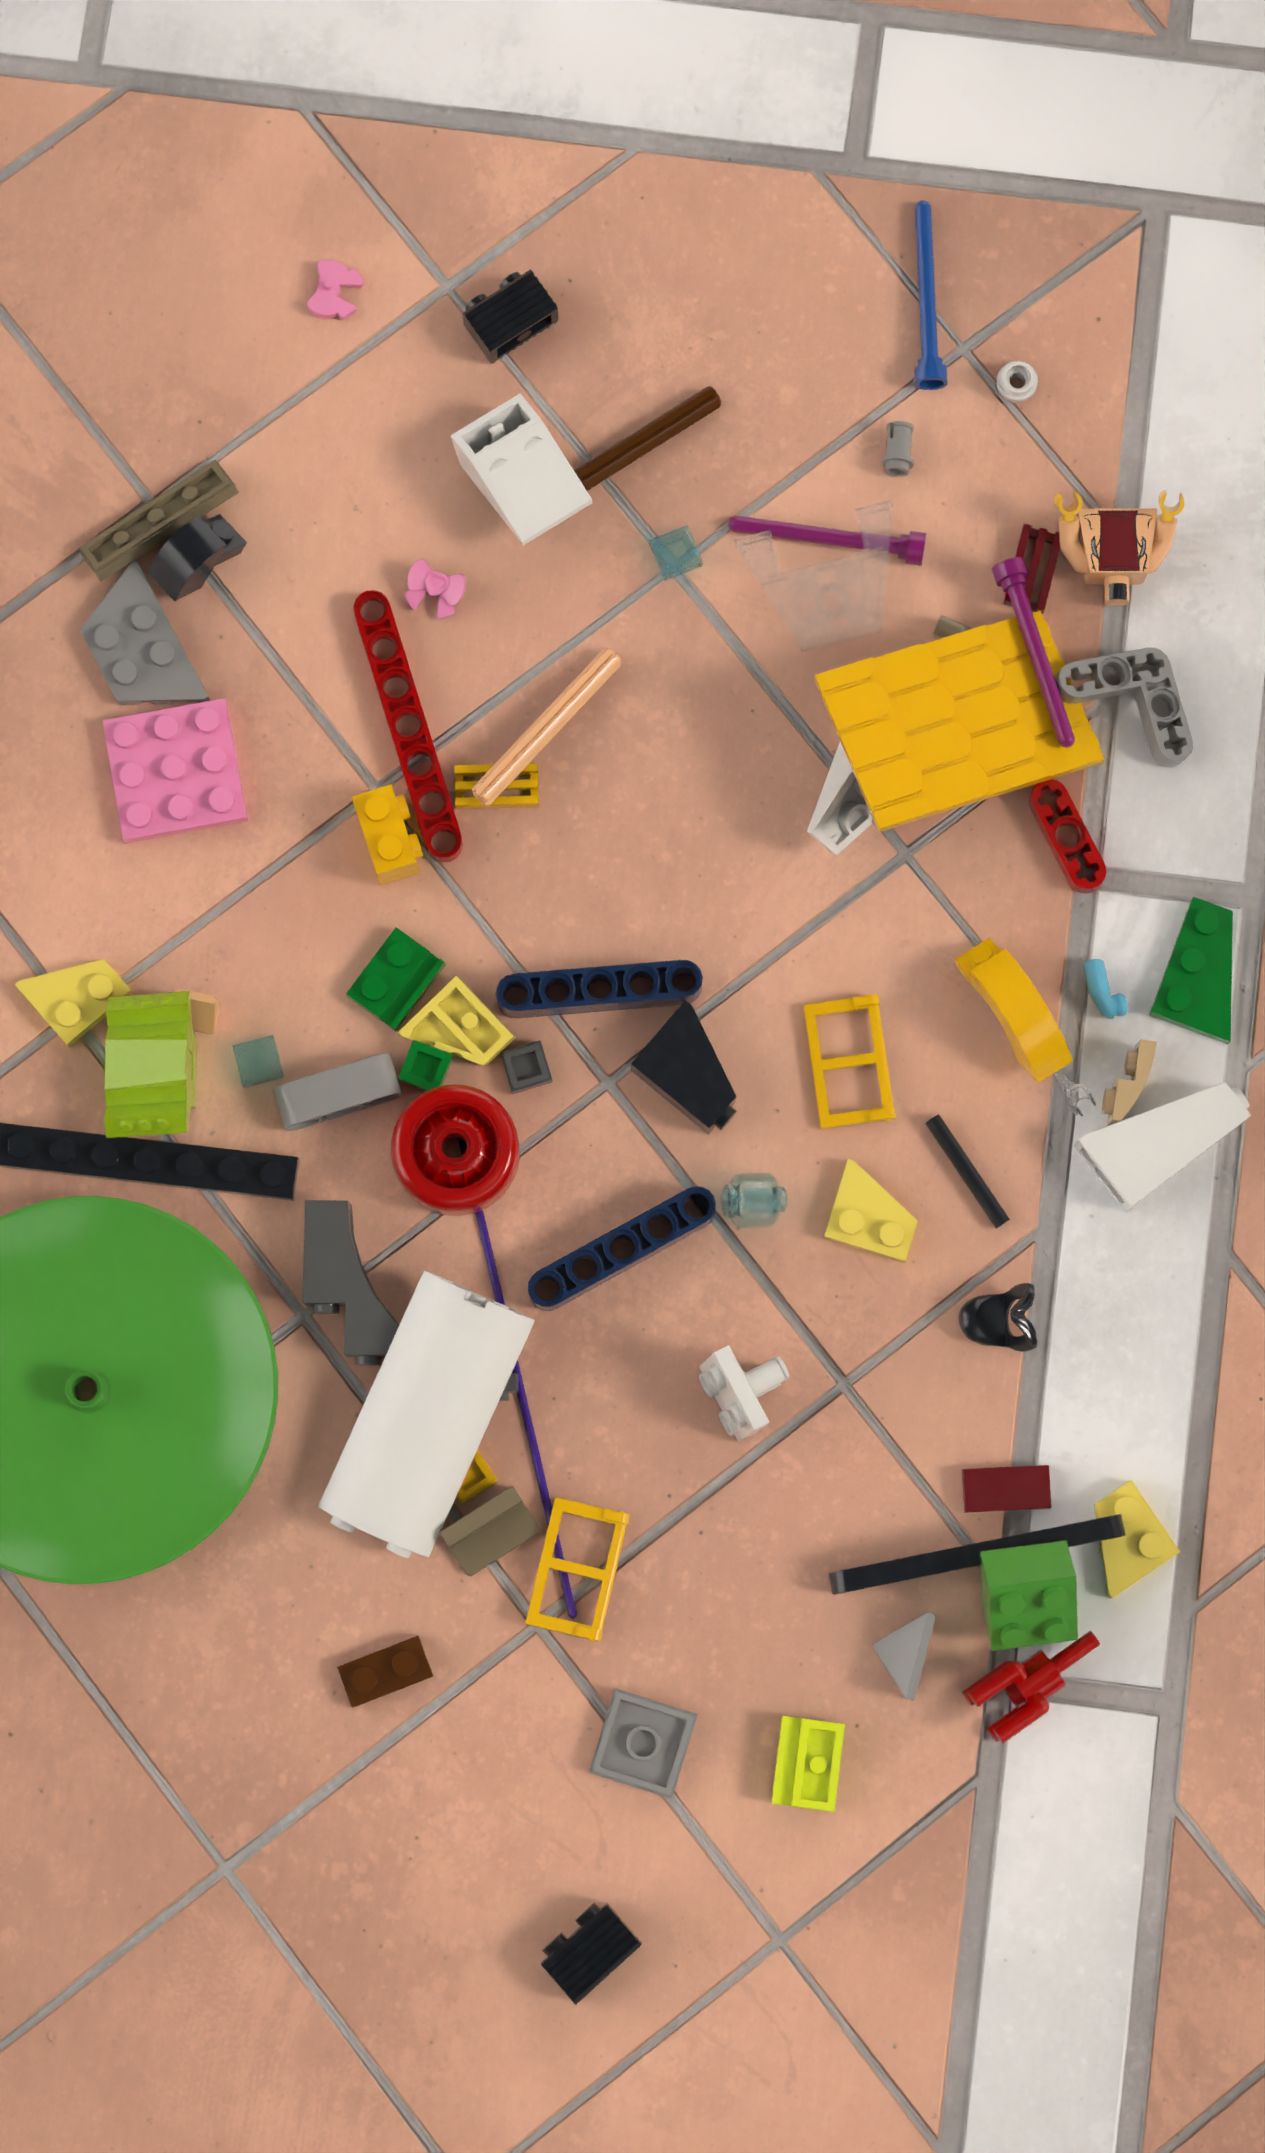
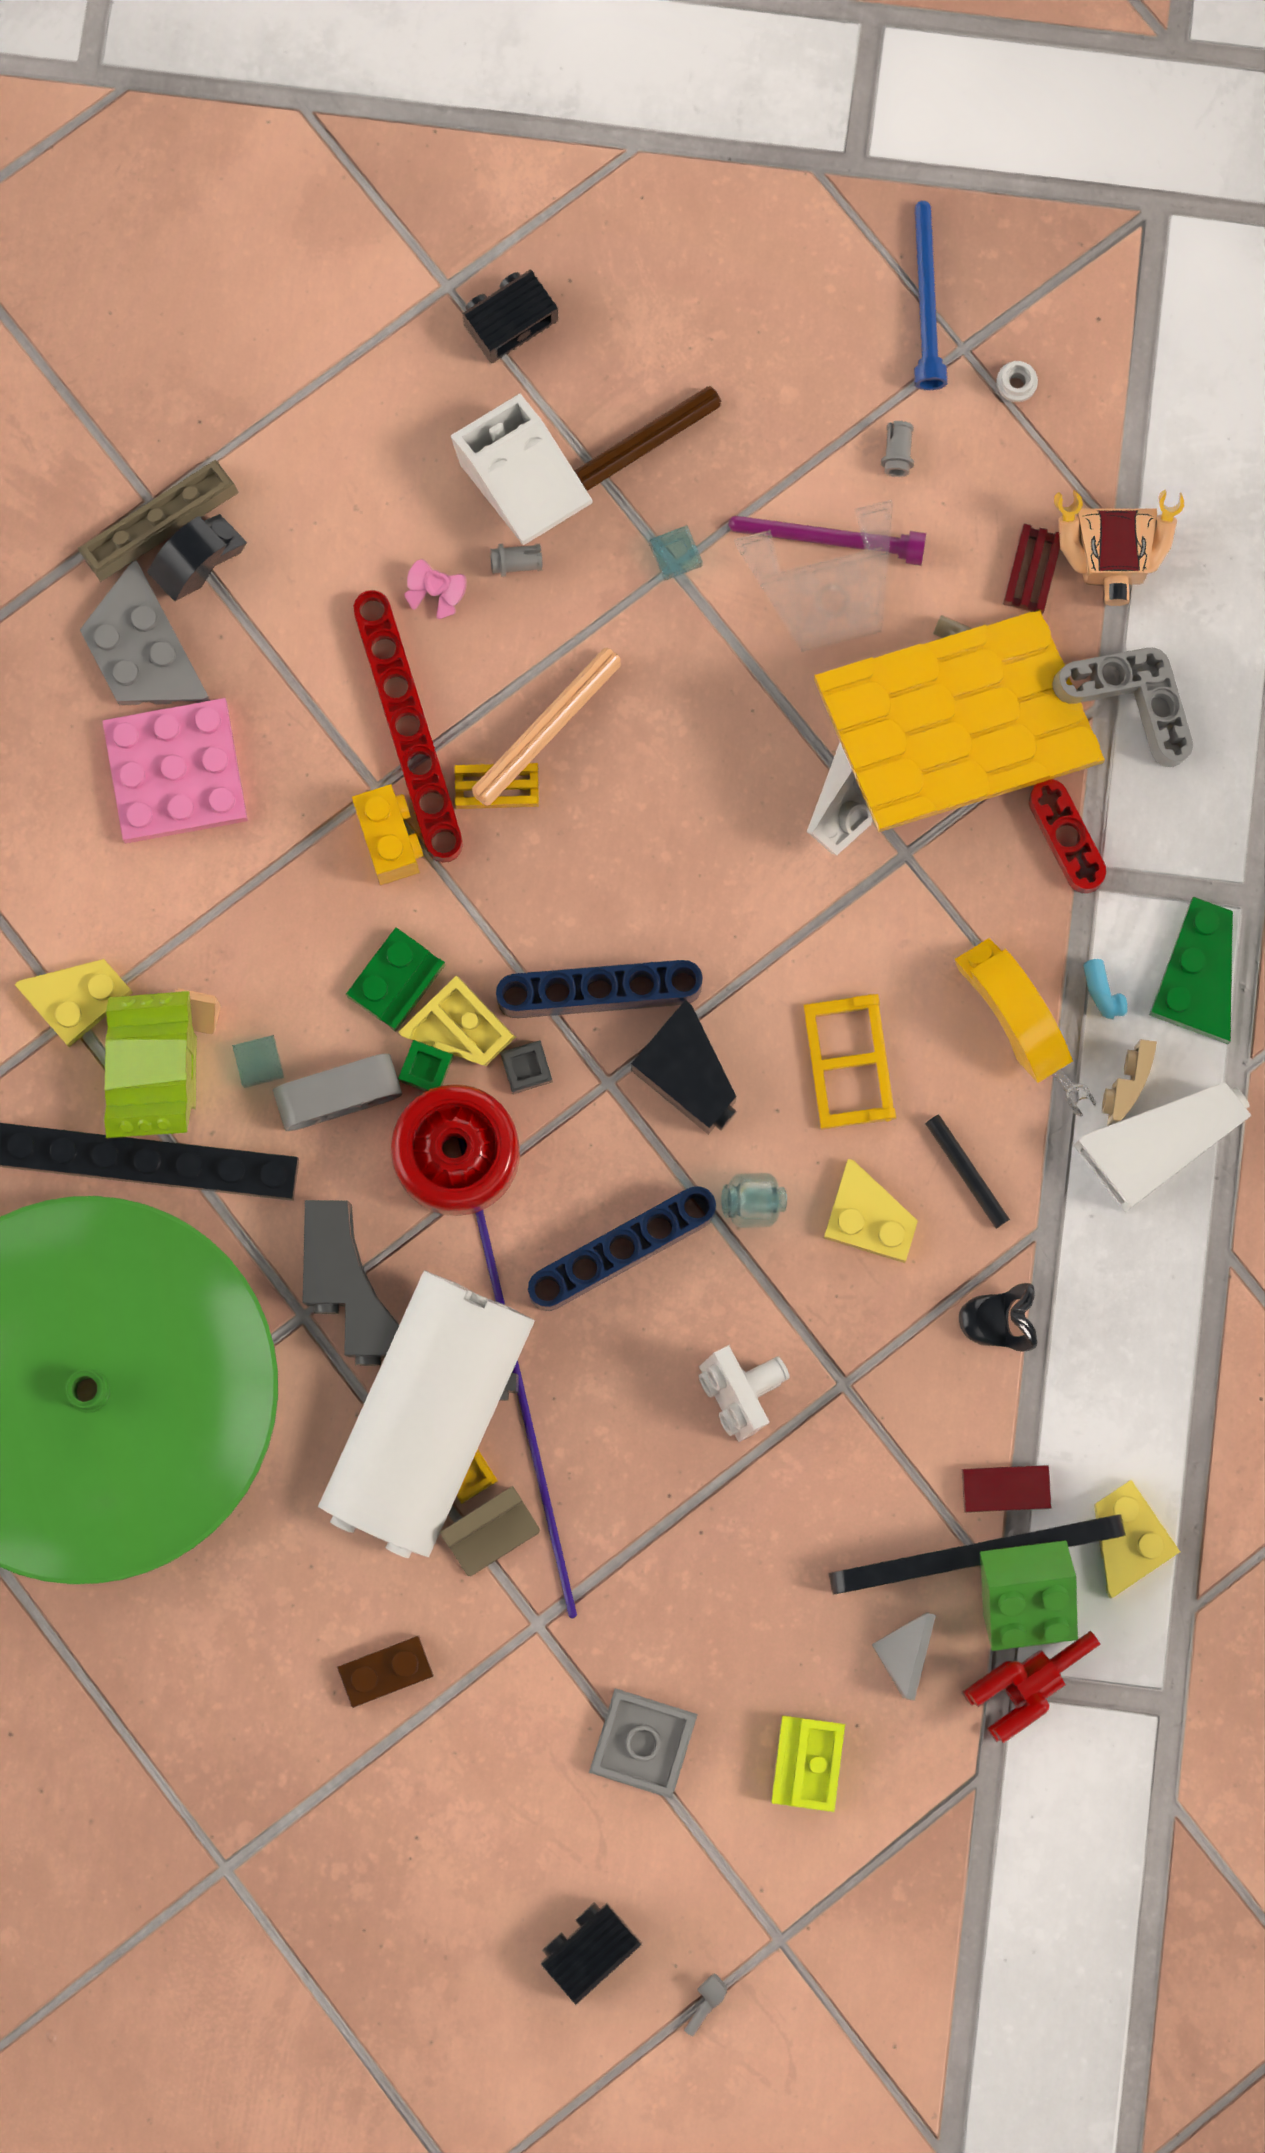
bright pink piece [306,260,363,320] -> none
yellow window [525,1497,630,1642] -> none
magenta piece [992,557,1075,748] -> none
none -> light grey pin [490,544,543,577]
none -> light grey hand [684,1974,727,2036]

